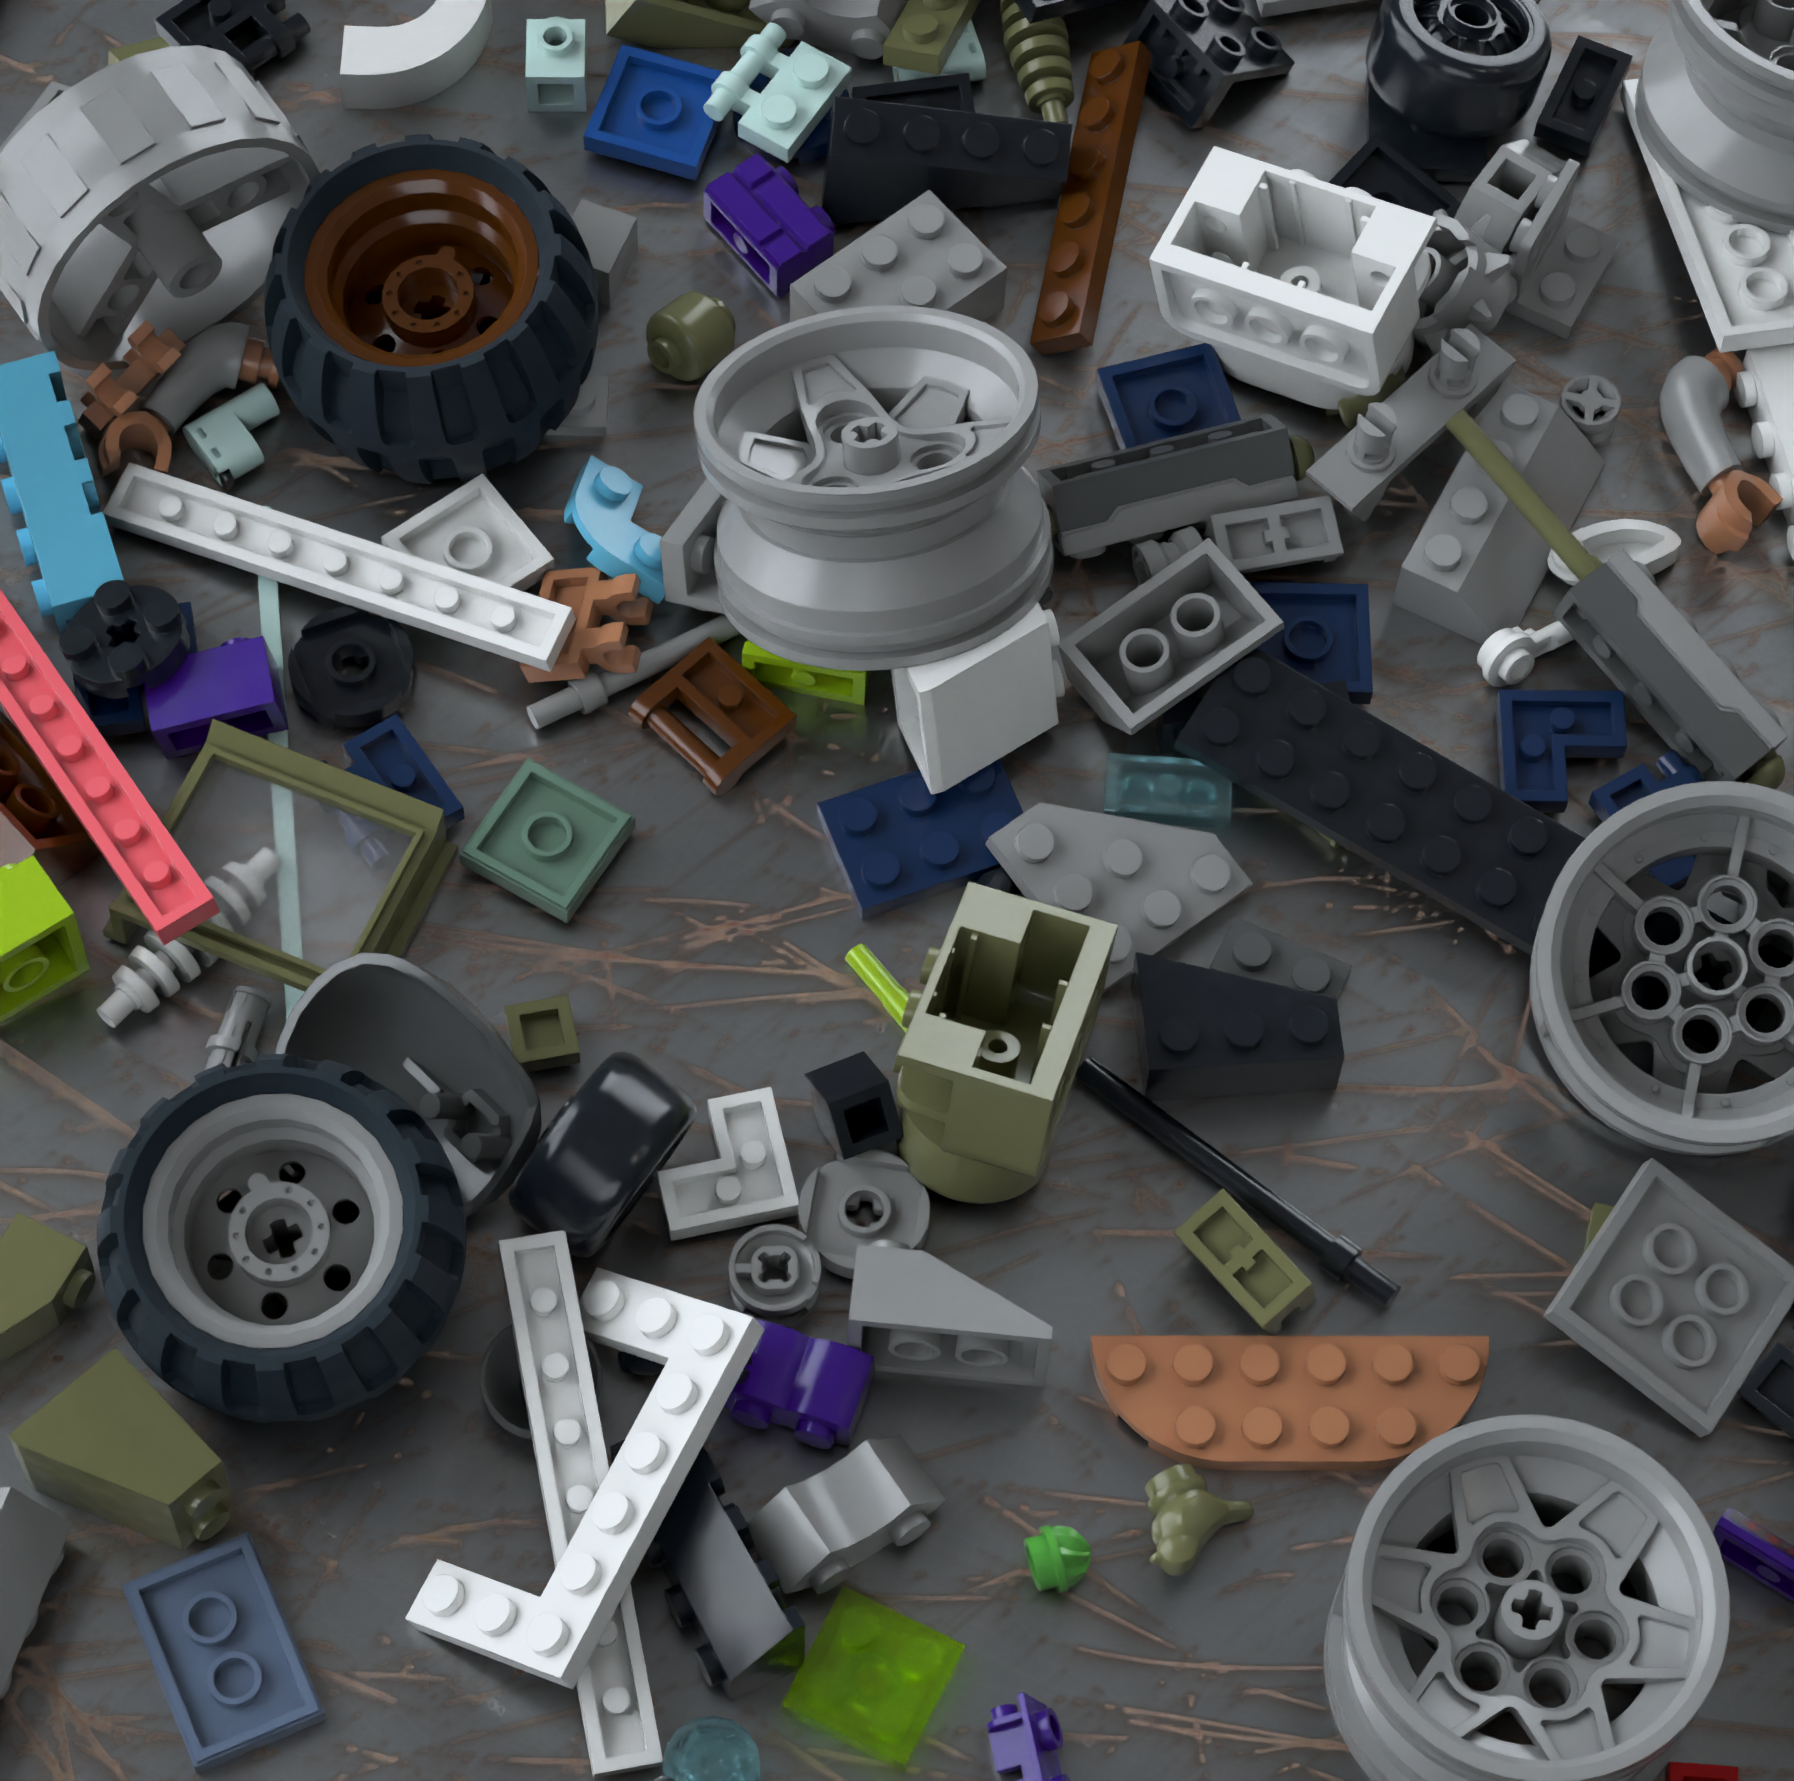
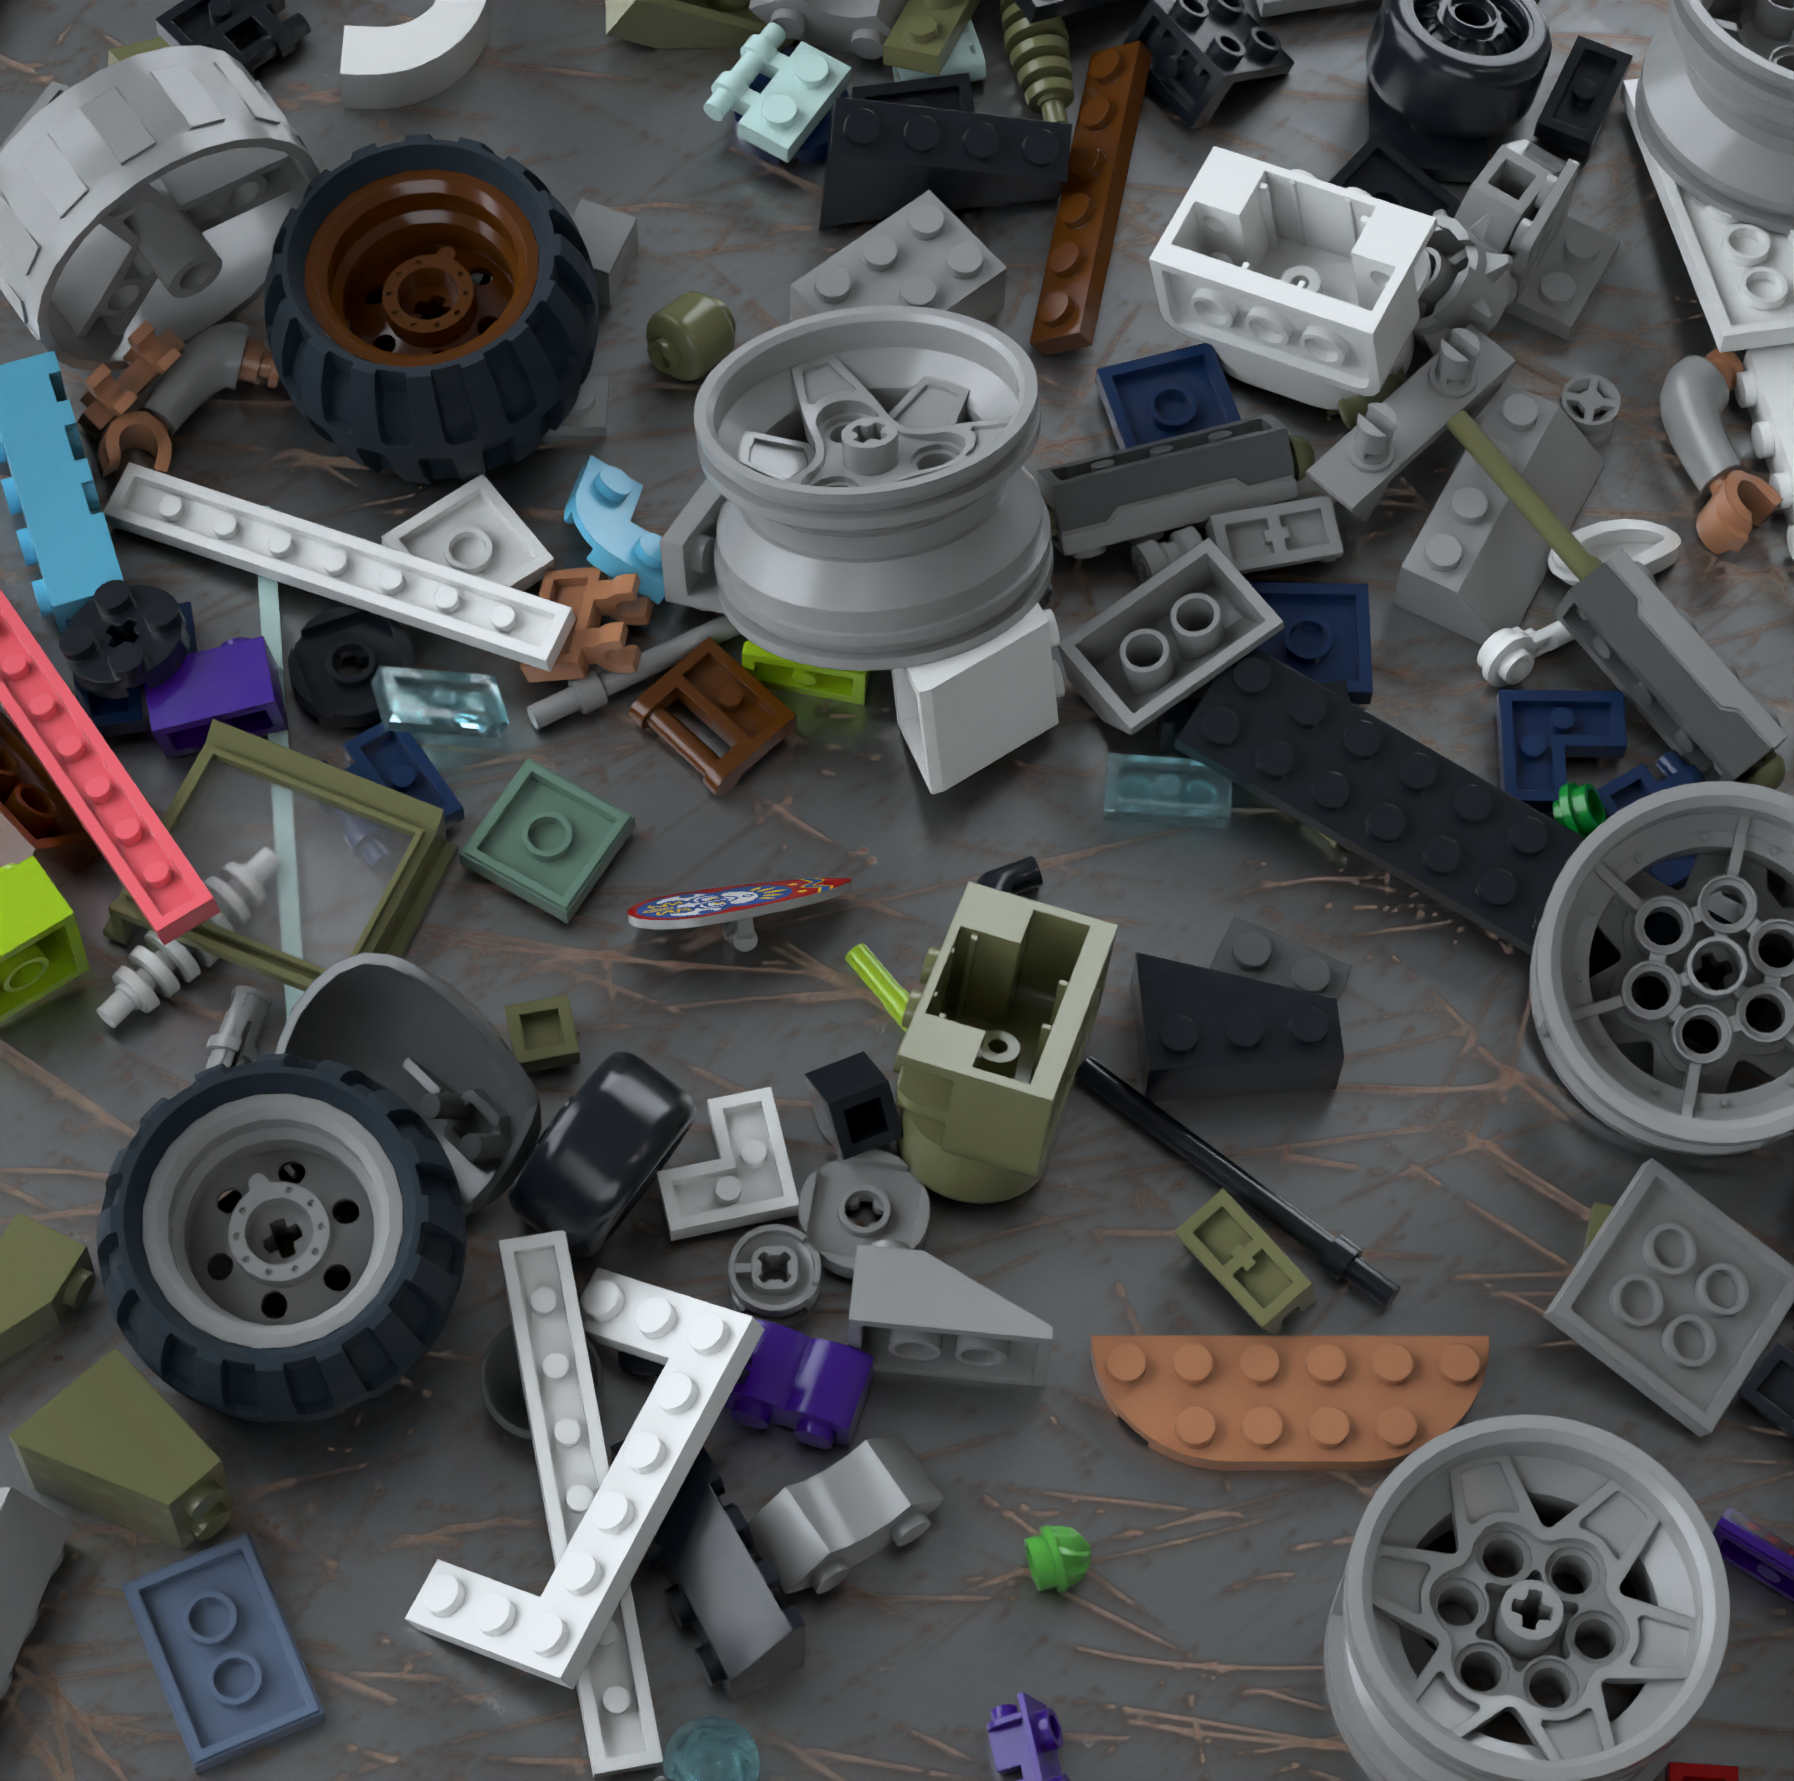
light aqua piece [182,383,280,489] -> none
light aqua brick [525,16,587,112] -> none
blue plate [583,44,723,181] -> none
dark purple brick [704,153,836,298] -> none
clear neon green plate [781,1586,966,1772] -> none
dark blue plate [817,758,1024,920] -> none
light grey plate [985,802,1253,993] -> none
olive animal [1145,1463,1254,1577] -> none
none -> clear light blue plate [371,666,509,739]
none -> shield [627,878,853,952]
none -> green plate [1553,782,1606,838]

